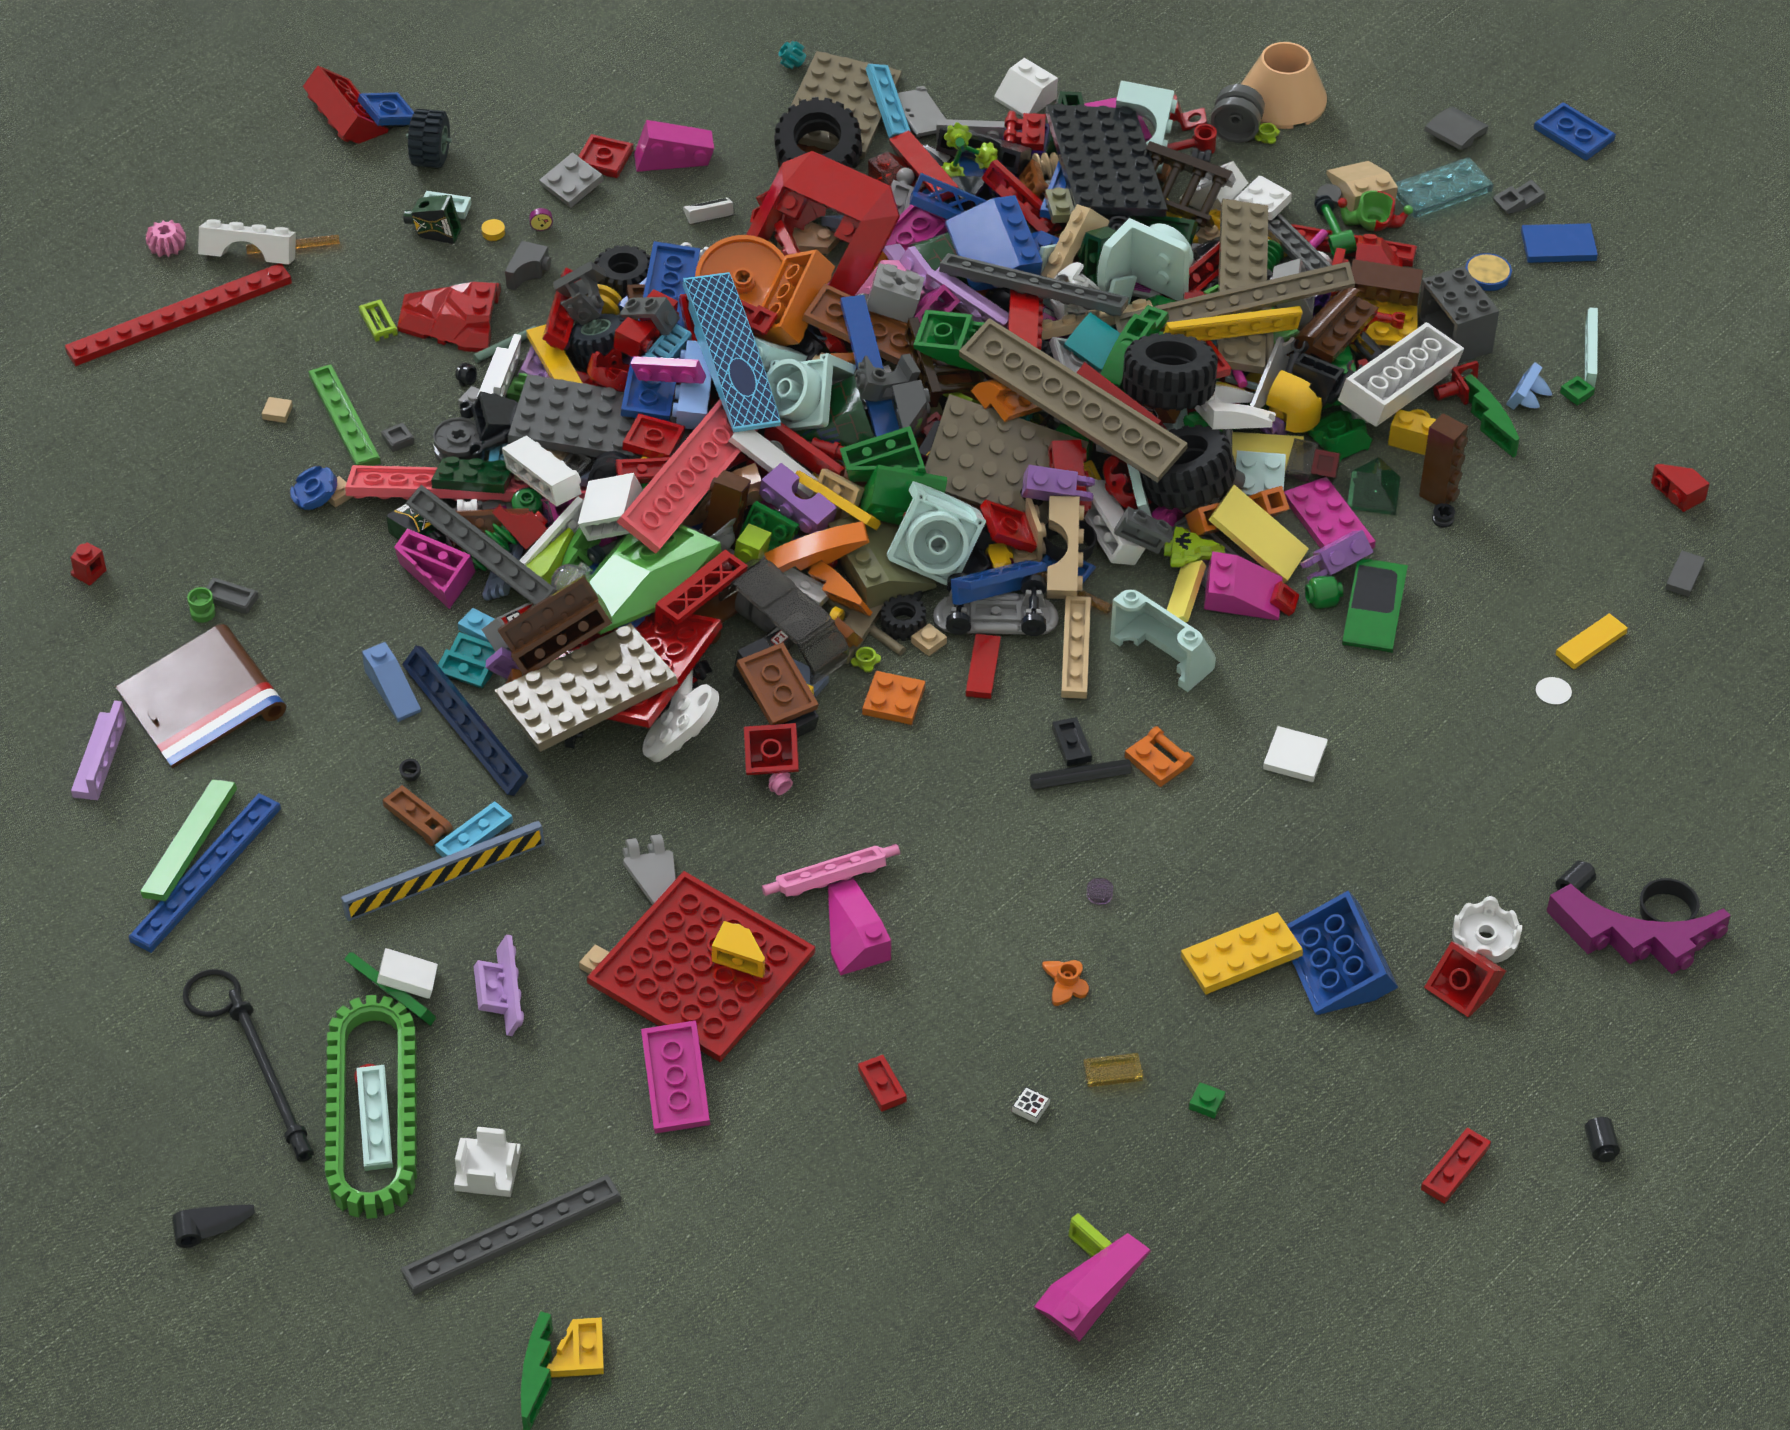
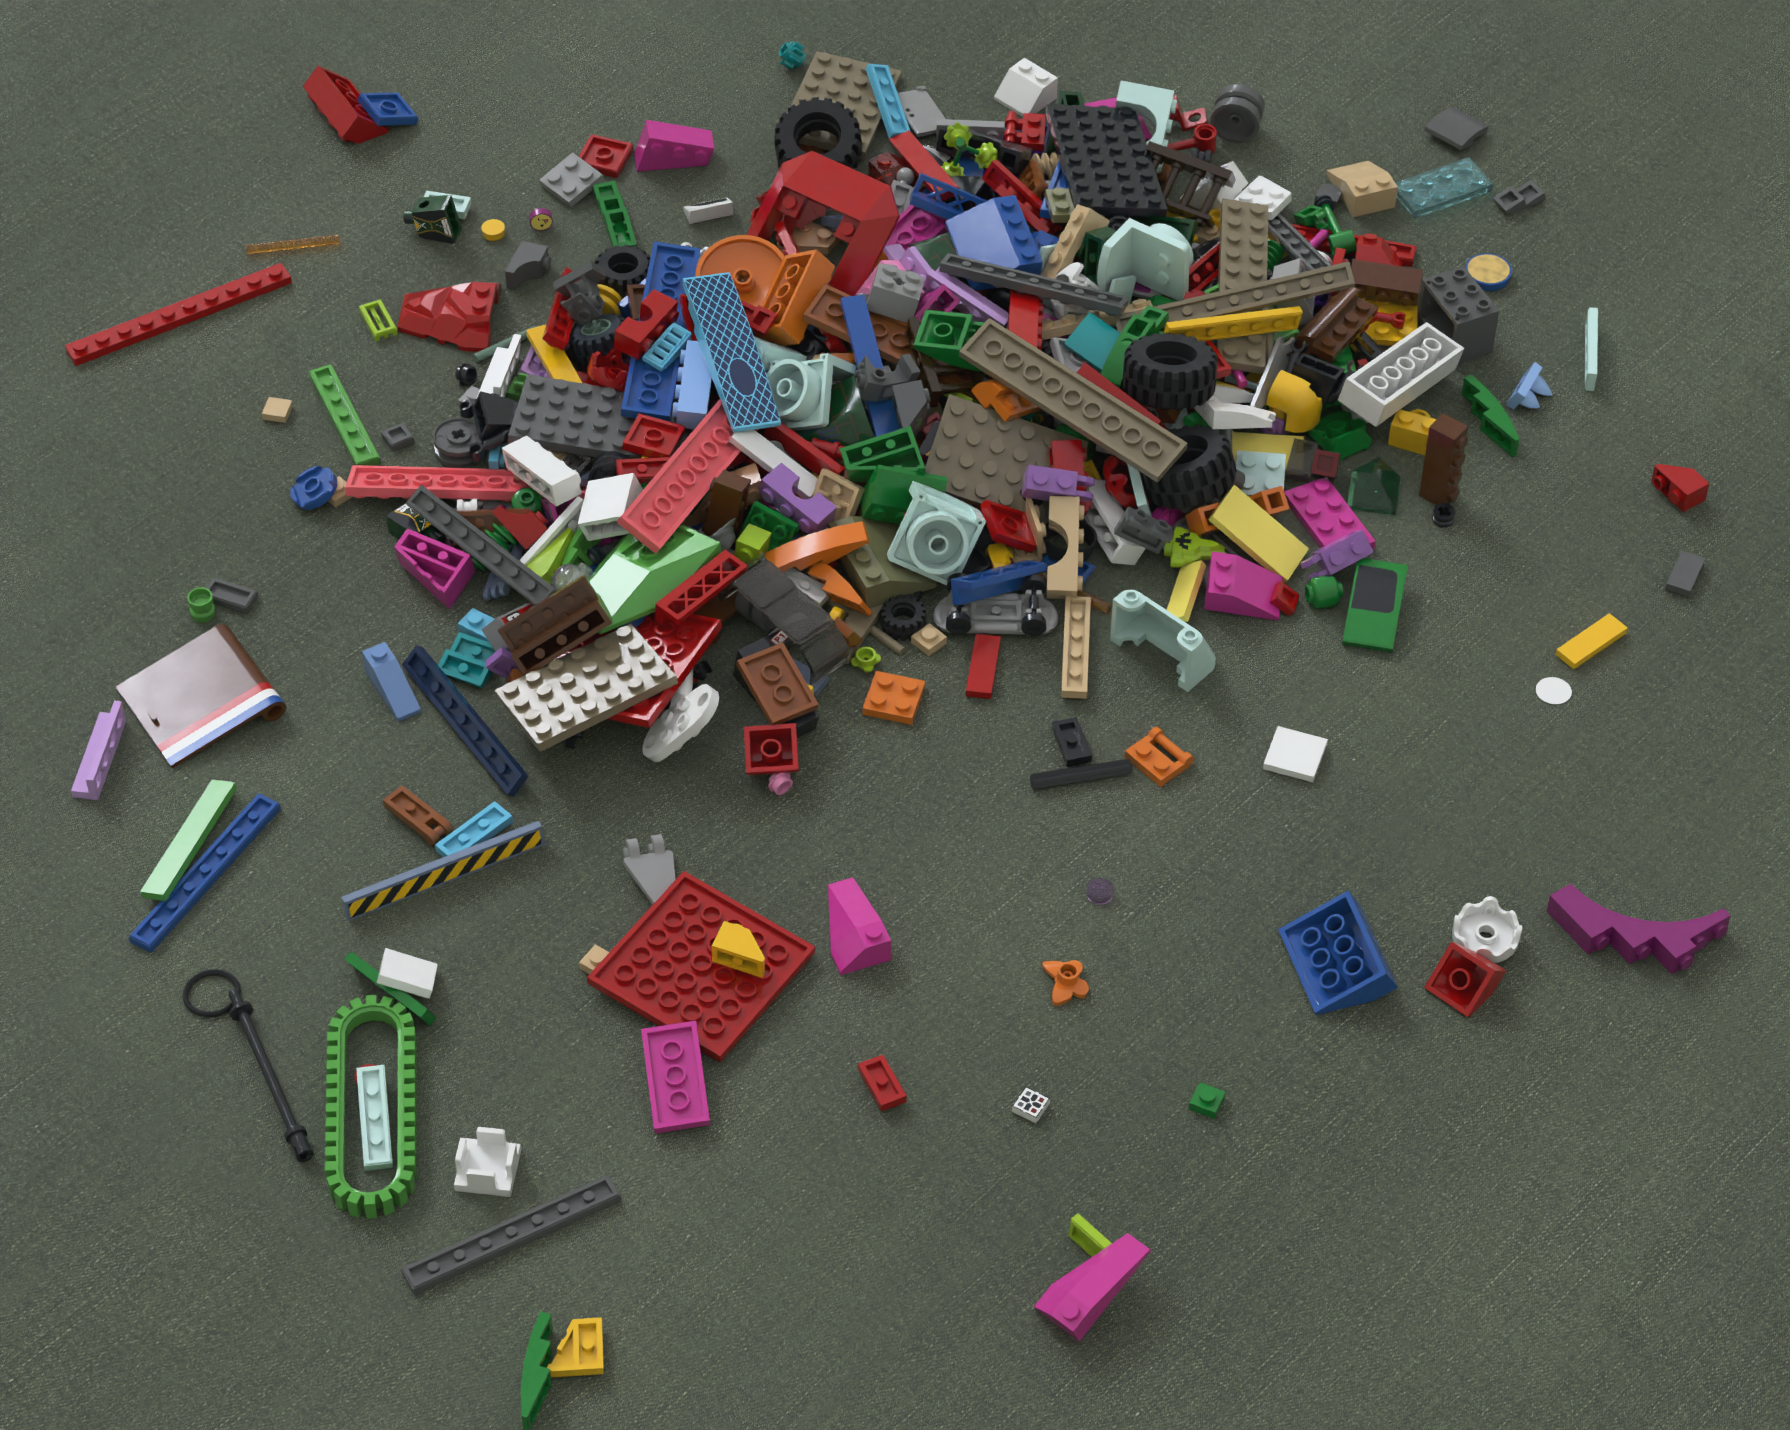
red brick [70,542,107,586] -> none
bright pink gear [146,220,186,257] -> none
black piece [172,1205,255,1248] -> none
white arch [198,219,296,264] -> none
black hinge [399,759,421,782] -> none
black wheel [406,109,452,168] -> none
dark green plate [431,456,514,494] -> none
lavender bracket [474,934,524,1036] -> none
dark grey bracket [620,297,680,335] -> none
dark pink plate [630,356,706,384] -> none
bright pink plate [762,844,900,897] -> none
yellow tile [795,470,881,530] -> none
clear yellow tile [1083,1053,1143,1087] -> none
yellow plate [1181,912,1303,995] -> none
light nougat cone [1241,42,1327,129] -> none
lime plate [1254,123,1280,144] -> none
bright green piece [1337,191,1413,231] -> none
red plate [1421,1127,1491,1204] -> none
red bracket [1433,361,1479,405] -> none
blue tile [1521,223,1598,263] -> none
blue tile [1534,102,1616,161] -> none
black brick [1555,861,1596,893] -> none
green plate [1560,375,1595,406] -> none
black brick [1584,1117,1620,1162] -> none
black tyre [1640,878,1700,922] -> none
none -> green slope [593,181,637,248]
none -> green plate [1293,205,1329,231]

